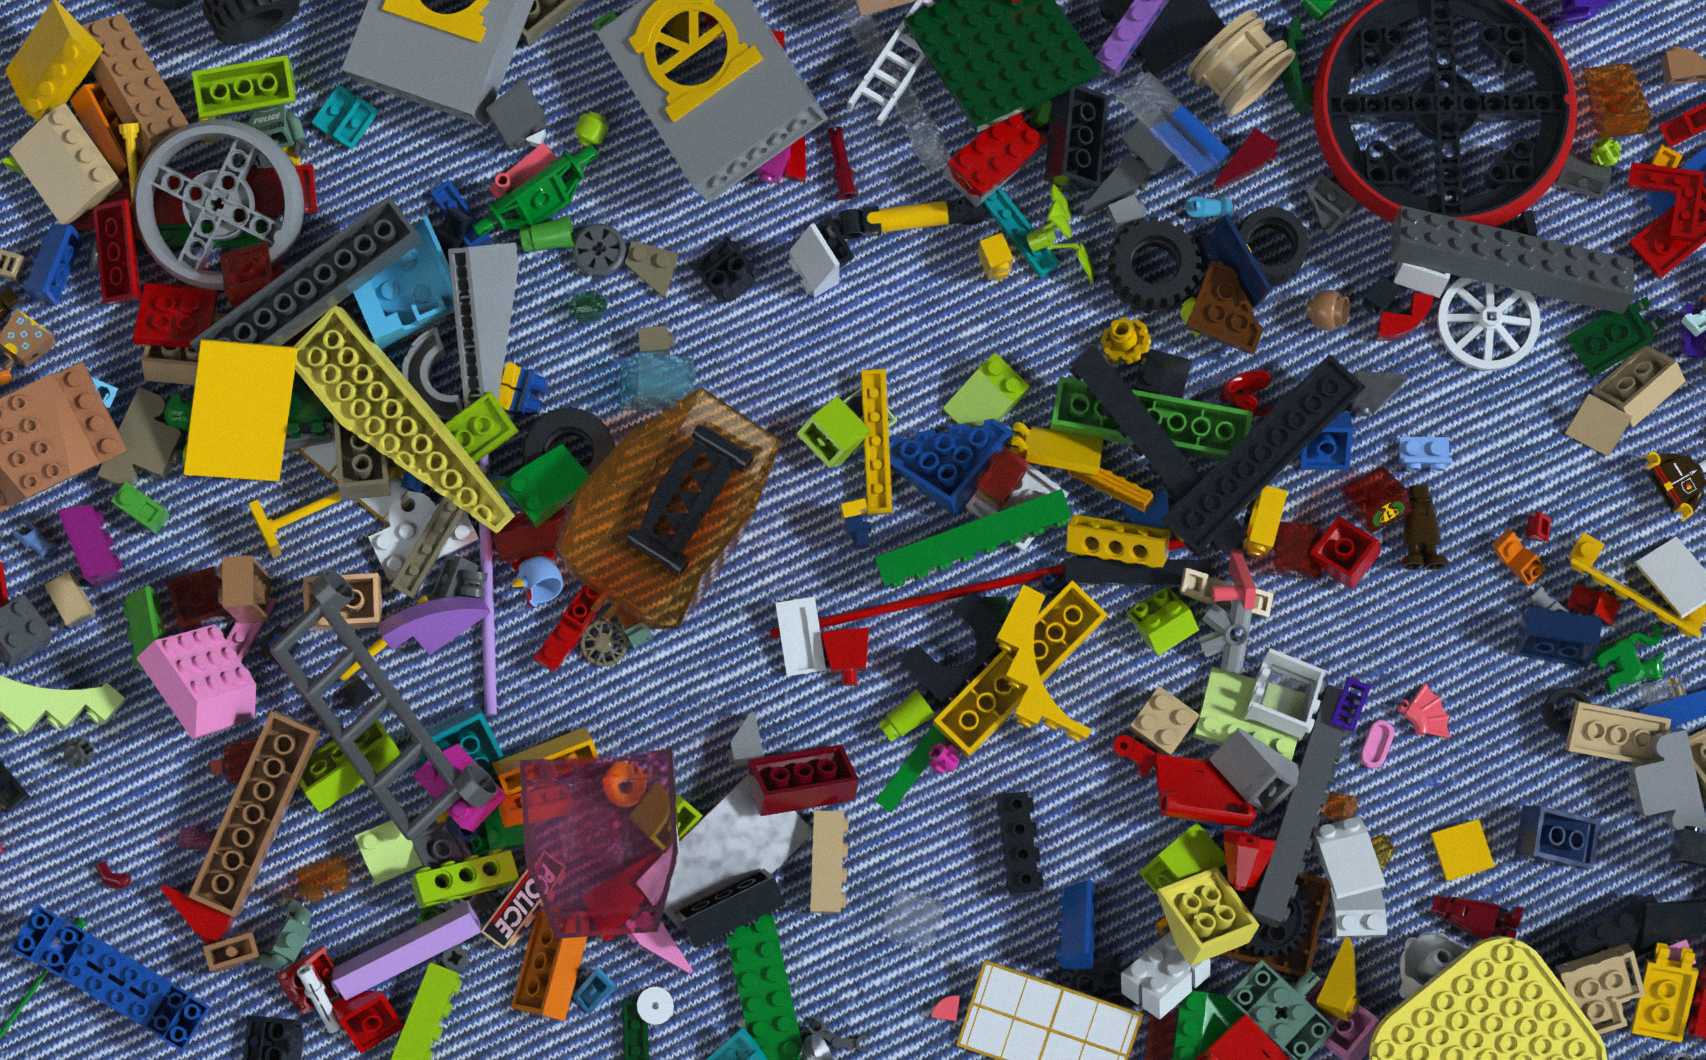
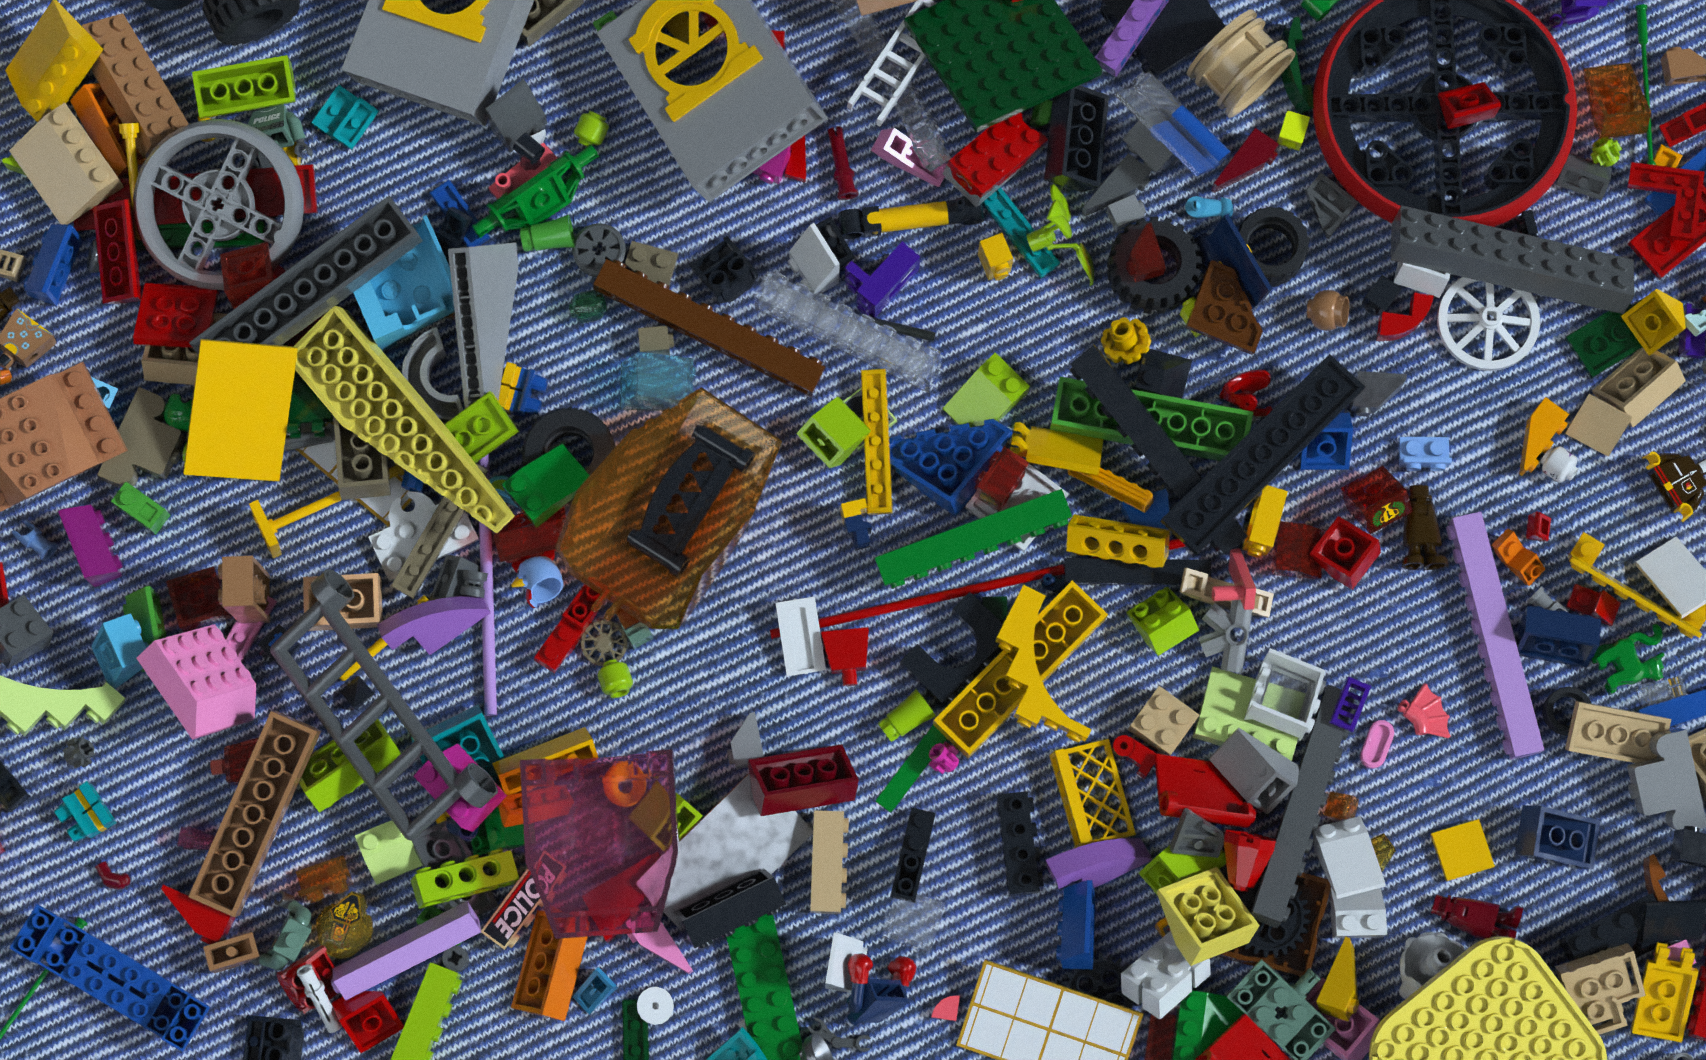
tan piece [45,570,97,629] -> none
none -> teal hips [54,781,117,842]
none -> medium azure slope [91,613,149,689]
none -> clear yellow helmet [316,891,373,959]
none -> black piece [513,133,545,171]
none -> reddish brown brick [593,259,825,397]
none -> lime head [597,659,633,698]
none -> clear brick [754,271,943,393]
none -> white slope [825,932,868,993]
none -> dark purple brick [845,241,920,318]
none -> dark blue torso [847,953,917,1026]
none -> pearl dark grey bar [863,316,936,342]
none -> bright pink slope [871,128,947,187]
none -> black slope [890,807,936,903]
none -> medium lavender slope [1046,838,1152,889]
none -> yellow fence [1049,739,1136,848]
none -> clear red slope [1126,223,1166,282]
none -> dark grey wing [1169,808,1225,858]
none -> neon yellow panel [1277,111,1310,151]
none -> red slope [1438,82,1501,129]
none -> lavender brick [1447,512,1544,760]
none -> light orange slope [1519,397,1569,476]
none -> white head [1540,446,1579,483]
none -> yellow slope [1621,289,1686,356]
none -> green piece [1635,4,1656,165]
none -> dark orange slope [1643,854,1670,902]

